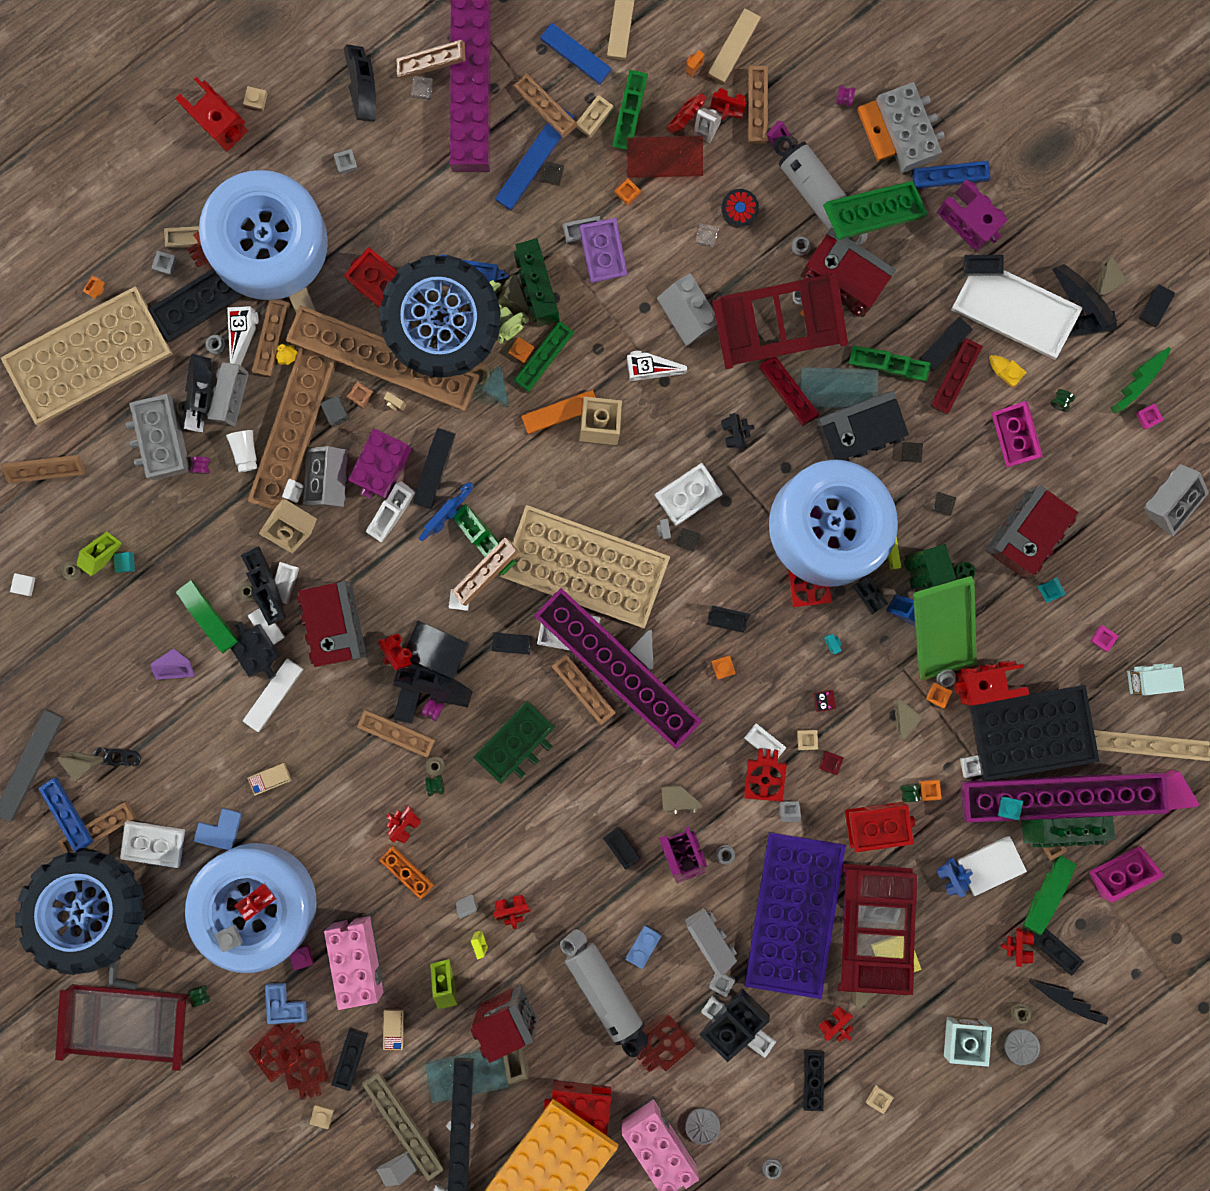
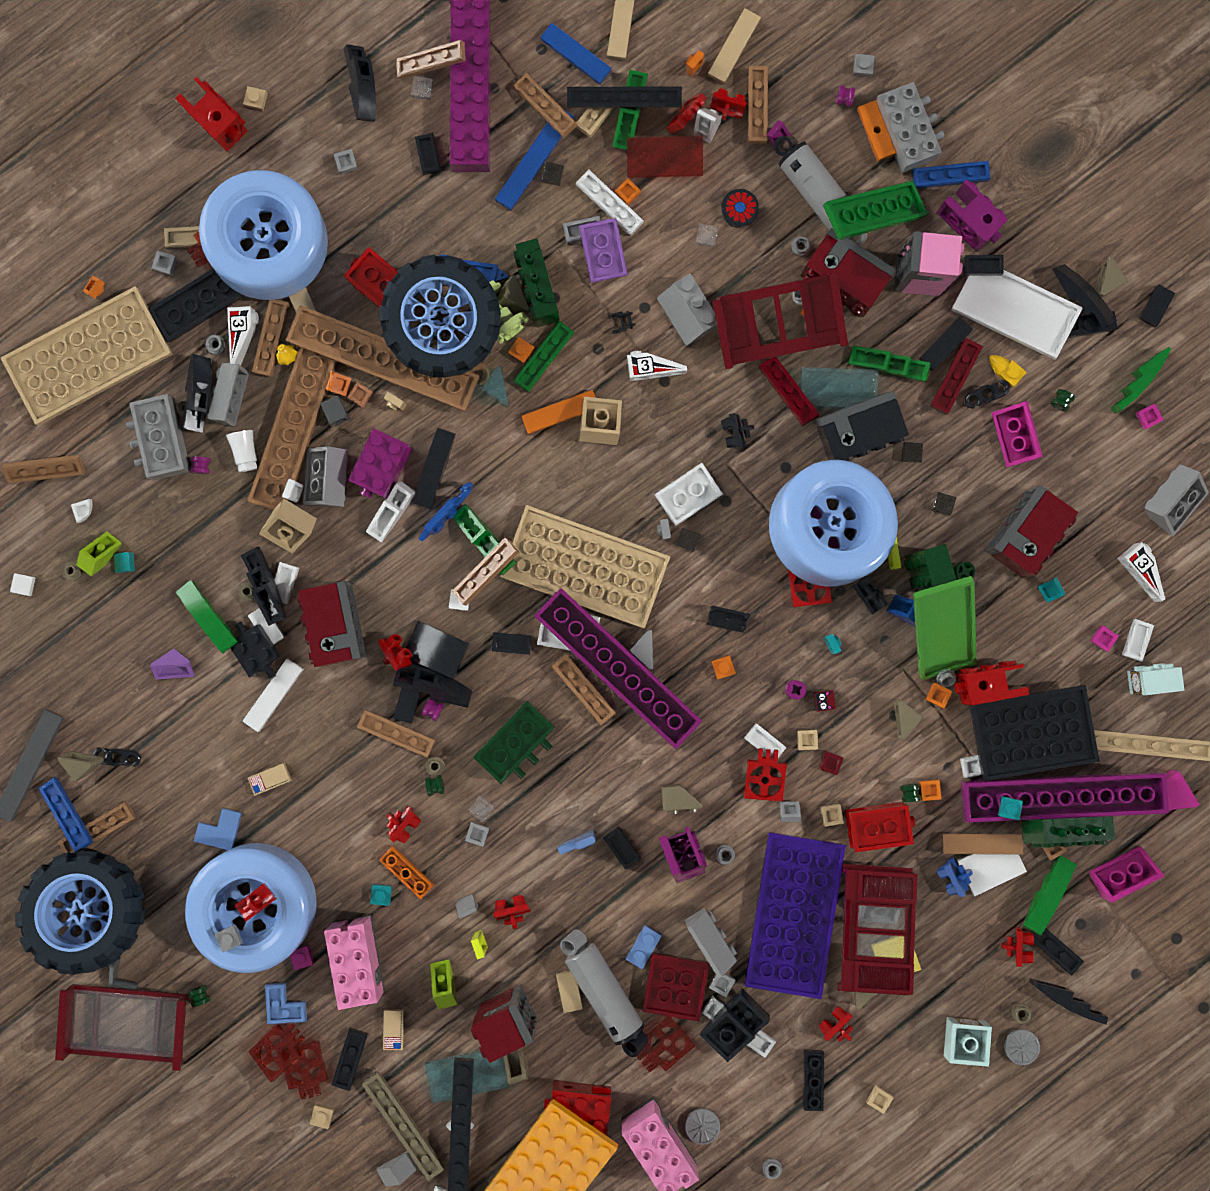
white tile [120,821,185,868] -> none
none -> white tile [71,499,93,523]
none -> orange plate [326,372,351,396]
none -> teal plate [370,883,392,906]
none -> black tile [415,133,442,175]
none -> light grey plate [465,822,490,847]
none -> clear plate [468,795,495,823]
none -> tan tile [556,970,583,1013]
none -> medium blue tile [558,830,596,855]
none -> black plate [567,86,682,108]
none -> white tile [576,169,644,236]
none -> black piece [608,311,636,334]
none -> dark red plate [642,952,709,1022]
none -> magenta wheel [785,680,806,700]
none -> tan plate [820,803,844,827]
none -> light grey plate [853,54,874,77]
none -> bright pink piece [894,232,964,296]
none -> medium nougat tile [942,834,1023,855]
none -> black piece [965,379,1010,409]
none -> white slope [1117,542,1165,602]
none -> white tile [1122,619,1154,662]

